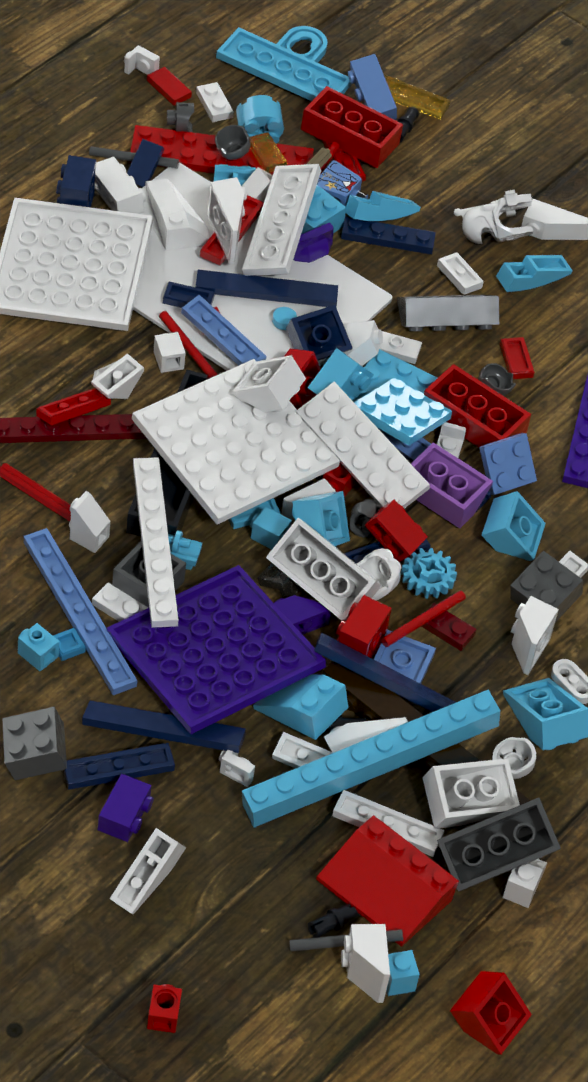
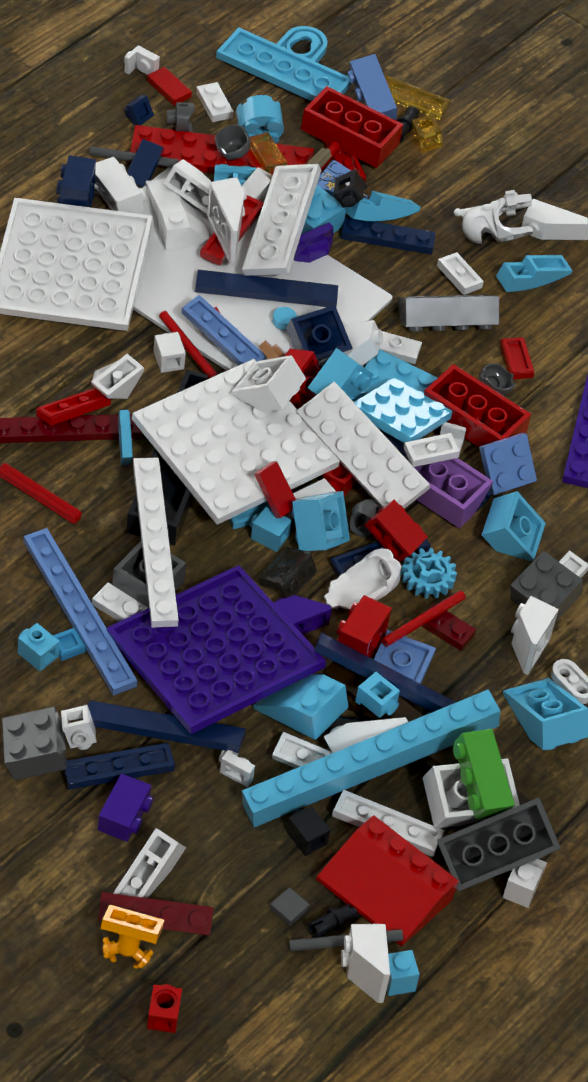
white slope [69,491,110,553] -> none
dark blue tile [163,281,215,308] -> none
medium azure hips [168,530,202,570] -> none
white slope [266,518,382,621] -> none
red slope [450,971,532,1055] -> none
white helmet [493,737,536,779] -> none
none -> white brick [61,705,97,750]
none -> dark red plate [98,892,214,935]
none -> light orange piece [101,905,164,969]
none -> medium azure tile [118,410,133,465]
none -> dark blue tile [124,95,154,126]
none -> white slope [163,159,211,214]
none -> red tile [254,461,296,518]
none -> medium nougat plate [258,340,285,359]
none -> dark grey tile [270,887,310,926]
none -> black brick [287,806,330,856]
none -> black brick [333,169,367,208]
none -> medium azure brick [355,672,400,718]
none -> white plate [404,433,460,467]
none -> clear yellow brick [412,114,443,153]
none -> bright green brick [453,729,515,819]

